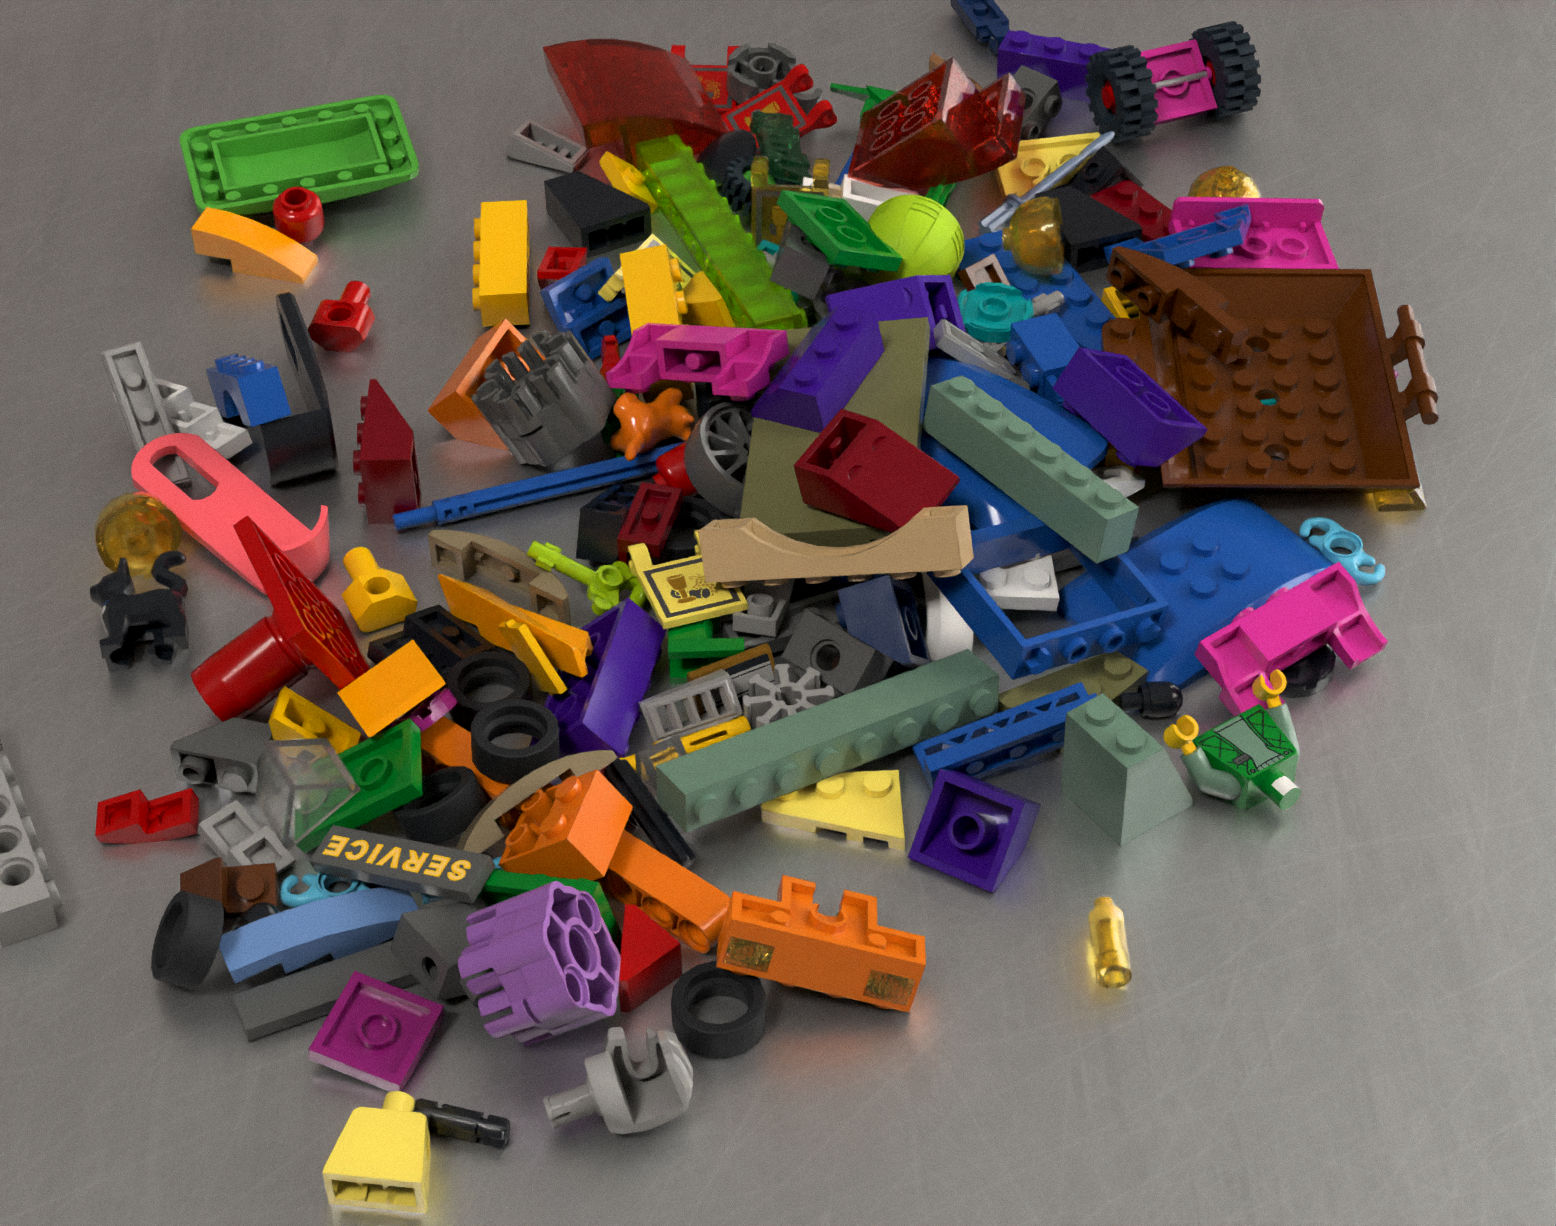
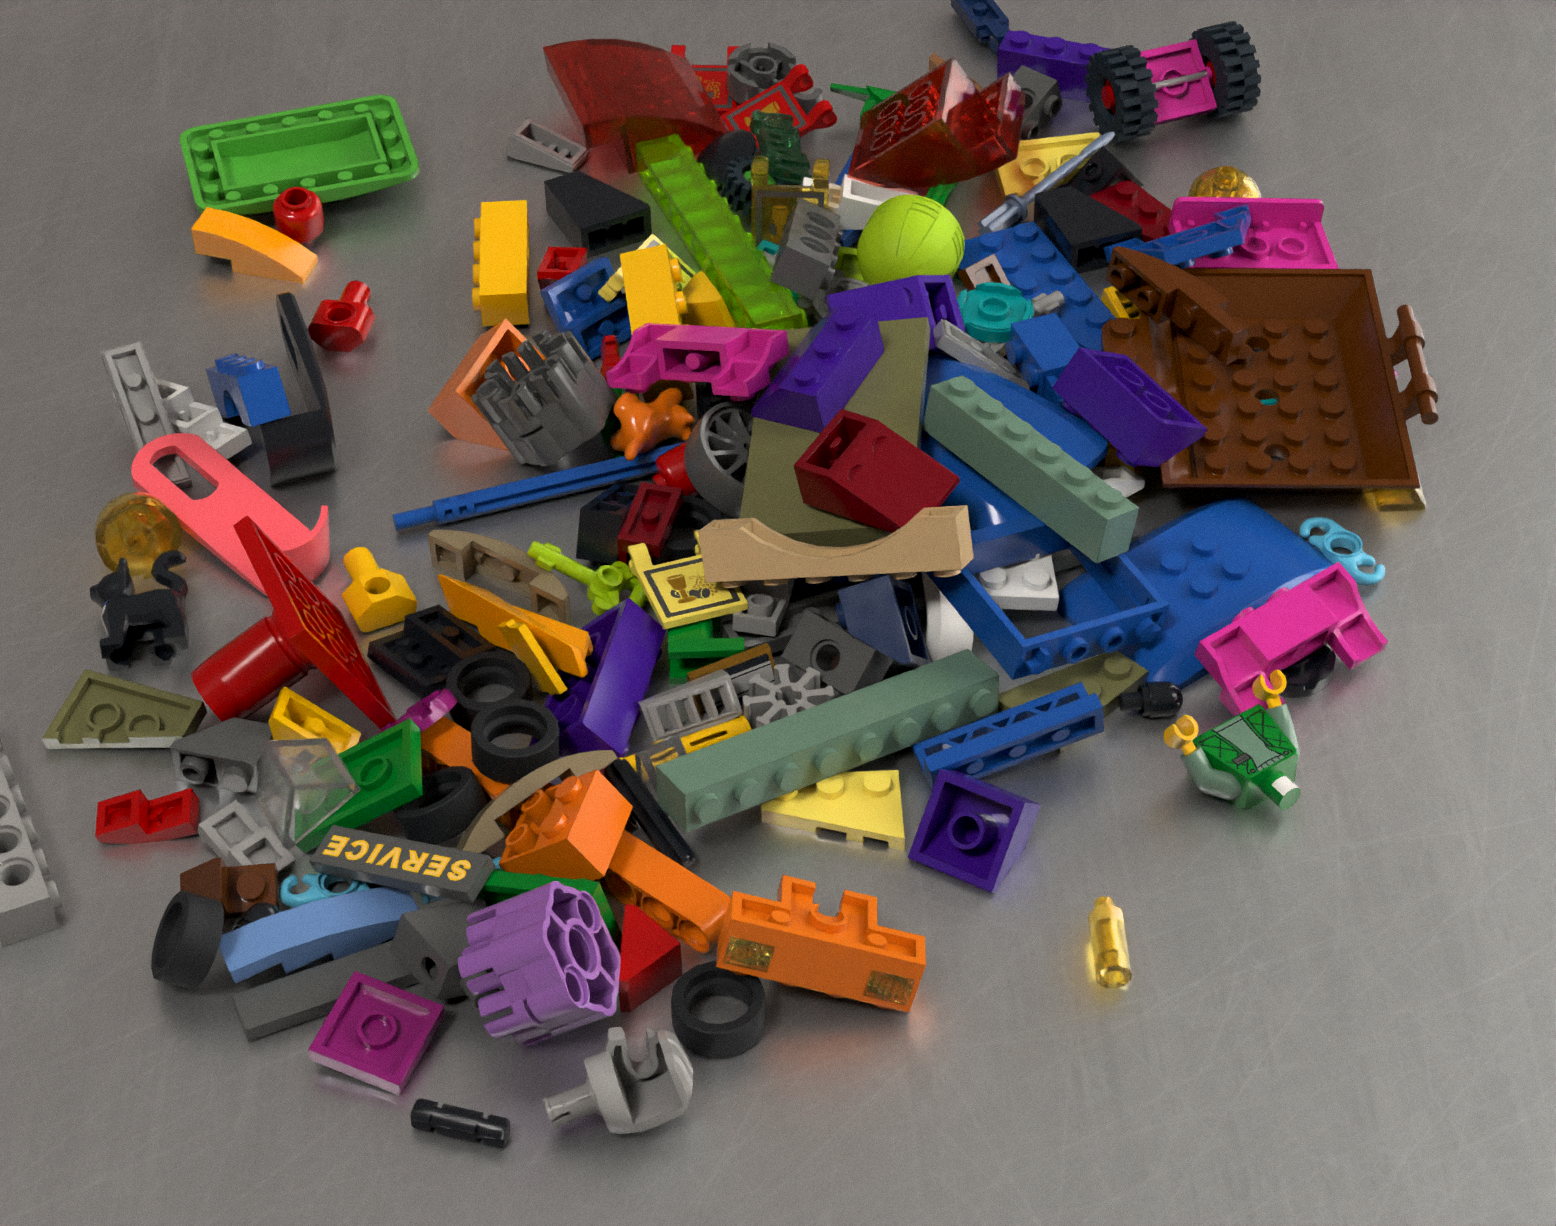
light yellow torso [322,1091,431,1214] -> none
light orange slope [337,639,446,738] -> none
dark red slope [353,379,422,524] -> none
yellow plate [599,151,658,215] -> none
green plate [776,190,903,273] -> none
clear yellow cylinder [1002,197,1064,276] -> none
sand green slope [1061,693,1193,847] -> none
none -> olive wing [42,669,207,749]

